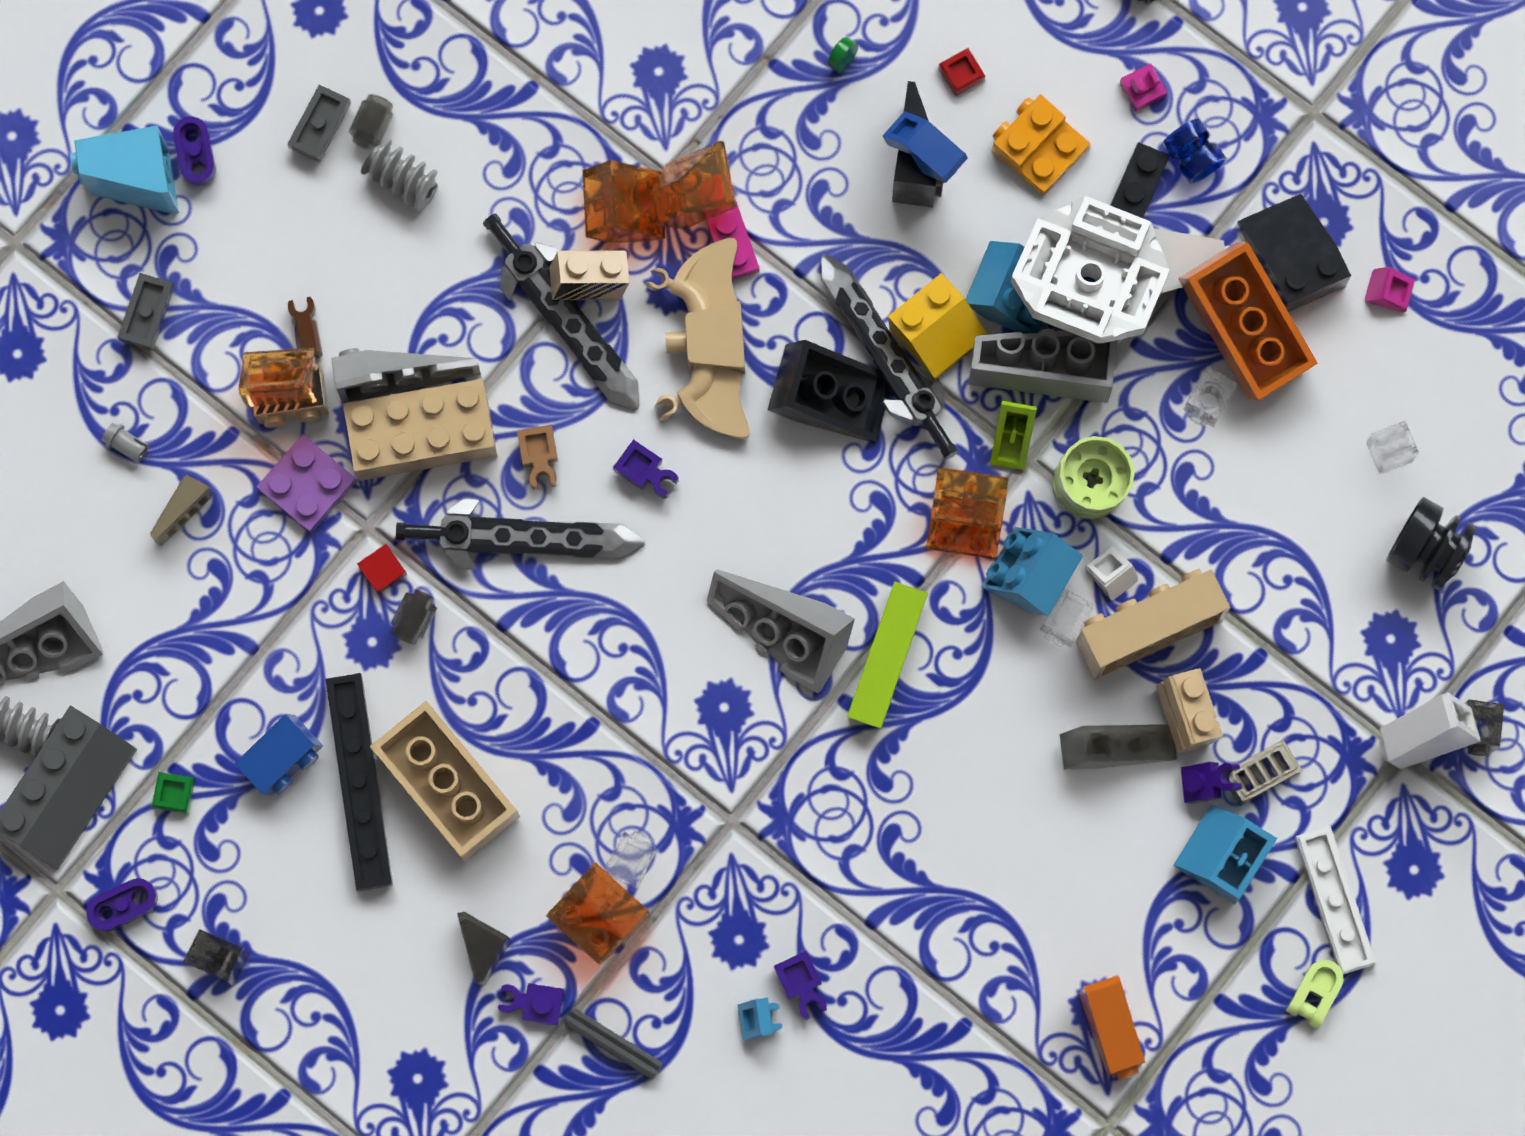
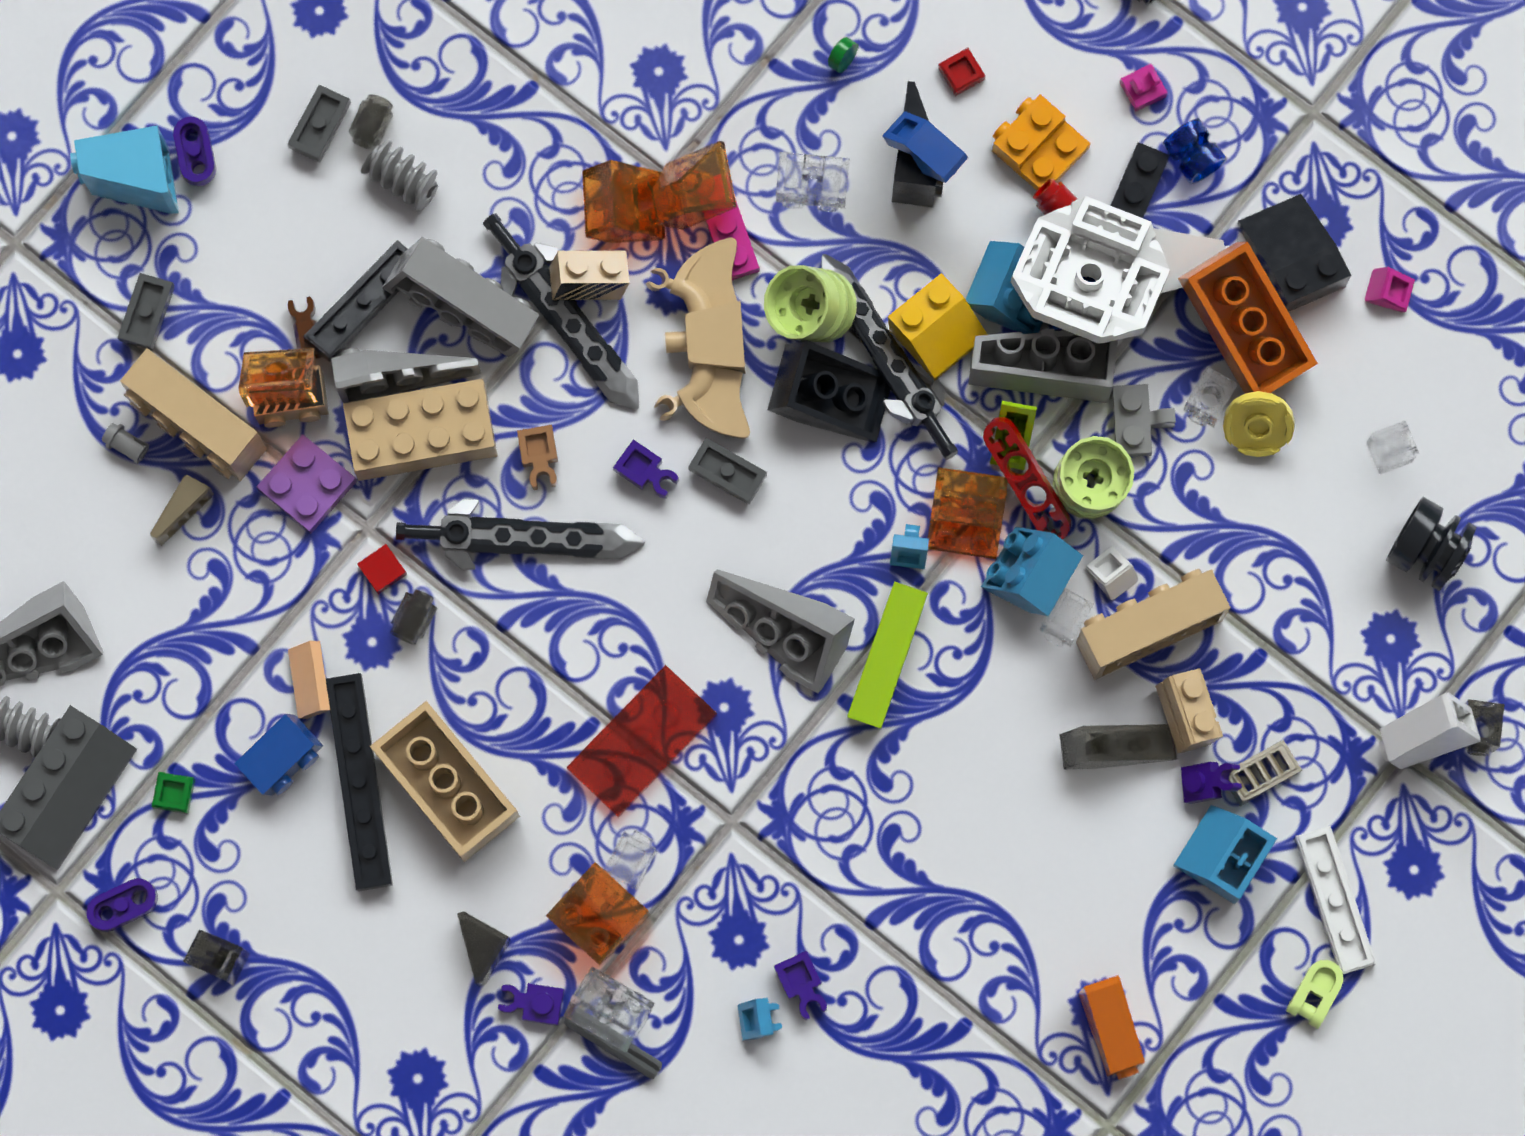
none -> tan brick [120,348,267,481]
none -> light nougat tile [288,641,330,719]
none -> black tile [303,240,408,362]
none -> light grey wedge [382,237,539,357]
none -> clear brick [564,966,655,1053]
none -> clear red tile [566,665,717,818]
none -> dark grey plate [688,437,767,505]
none -> yellowish green wheel [764,265,857,342]
none -> clear brick [776,152,850,212]
none -> dark azure tile [890,524,929,569]
none -> red beam [983,417,1071,540]
none -> red brick [1033,178,1078,215]
none -> light grey plate [1112,384,1176,457]
none -> light yellow tile [1223,391,1295,457]

